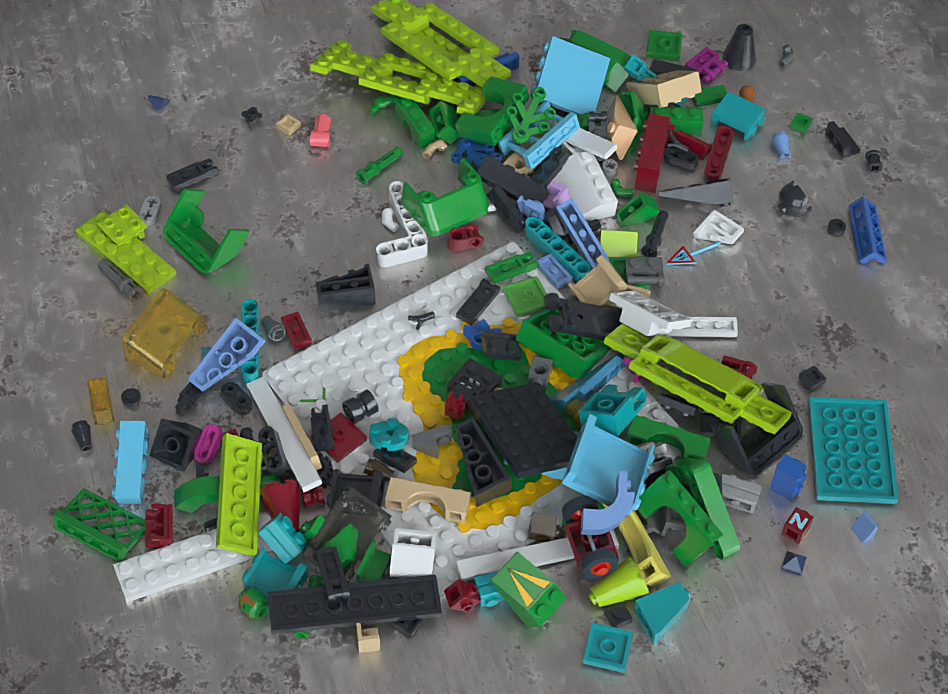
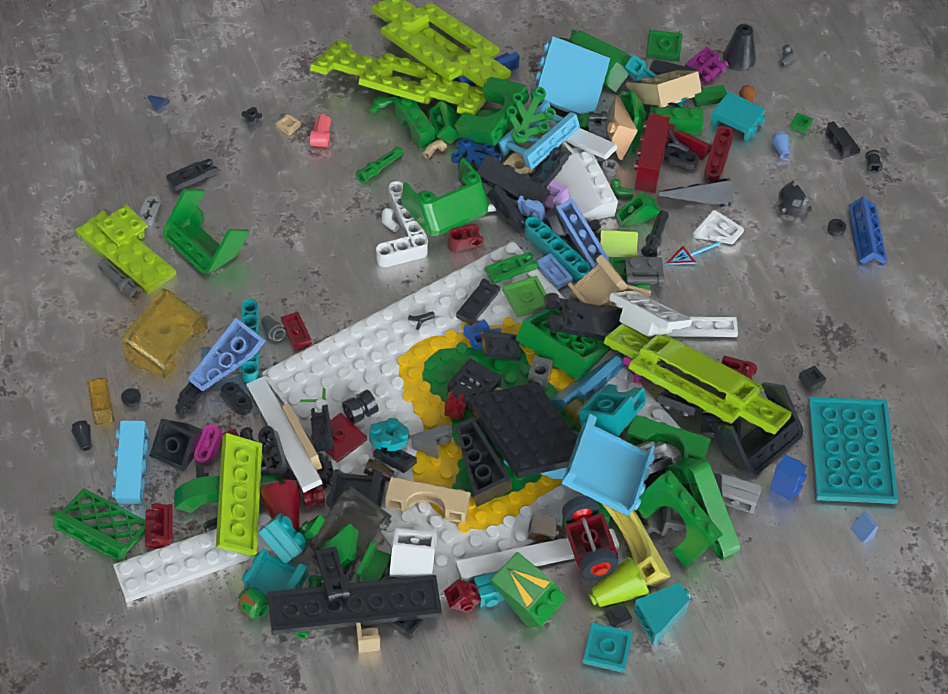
black wedge [316,263,376,312] -> none
medium blue arch [580,471,635,535] -> none
dark red brick [781,507,814,544] -> none
dark blue slope [781,551,807,575] -> none

